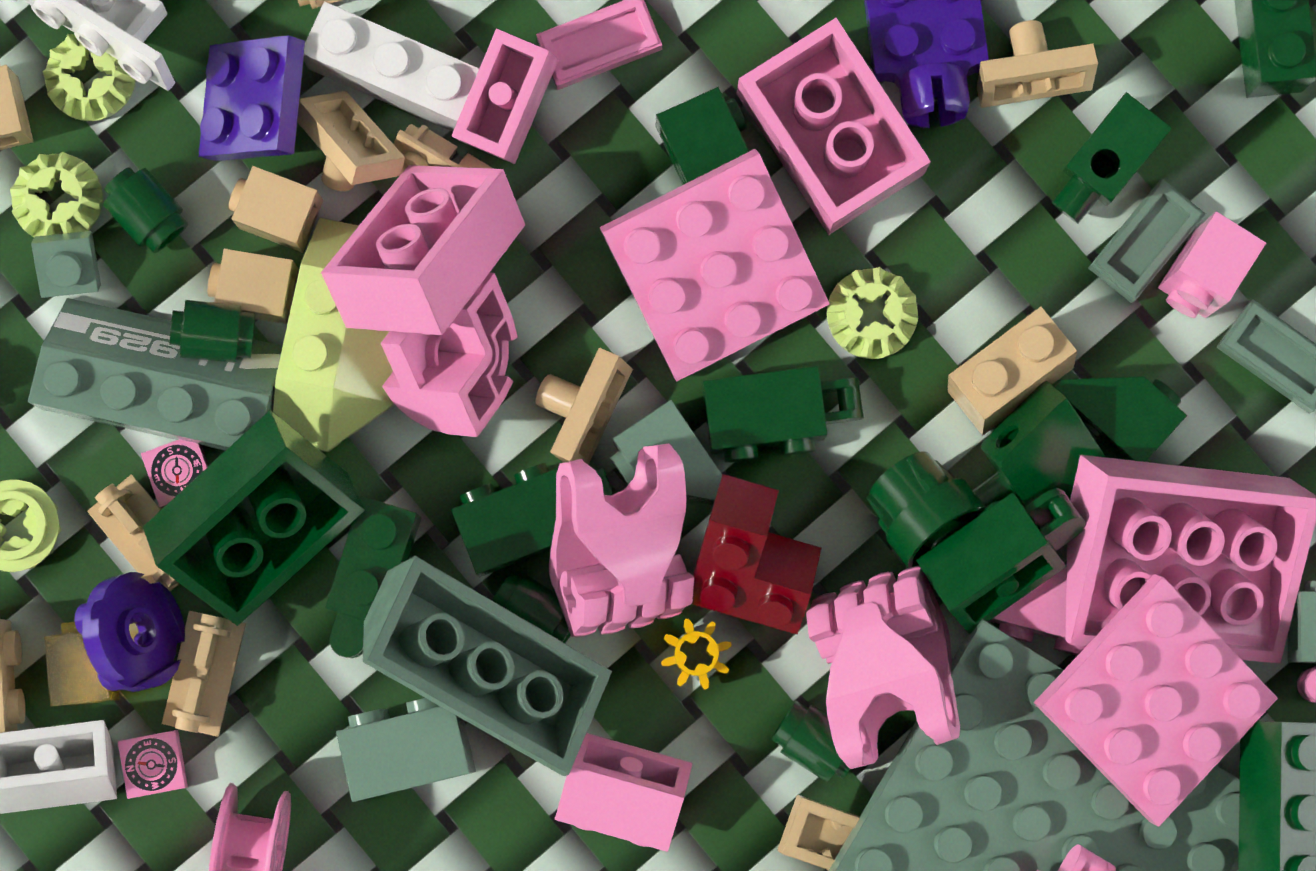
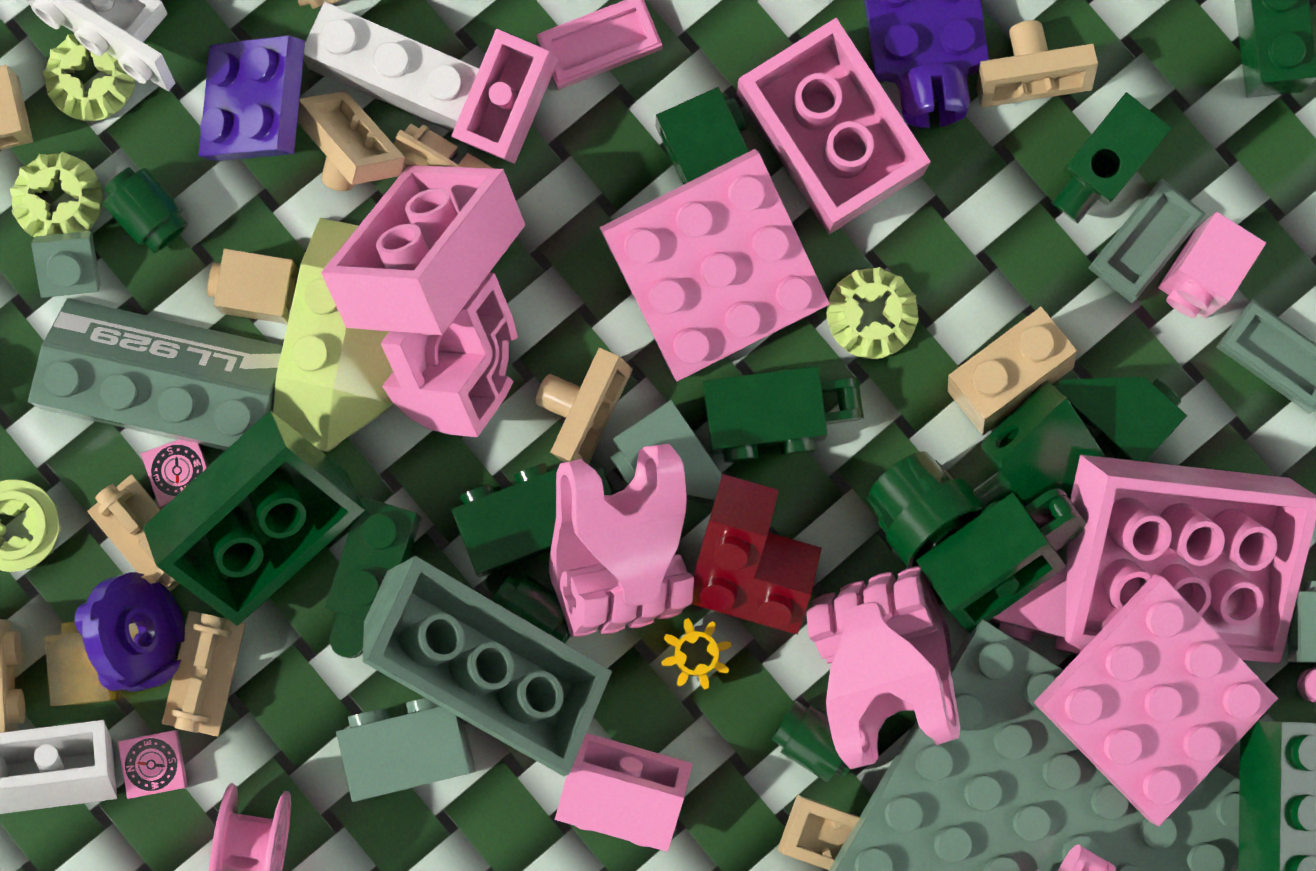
dark green brick [169,300,255,363] -> none
tan brick [229,166,323,253] -> none

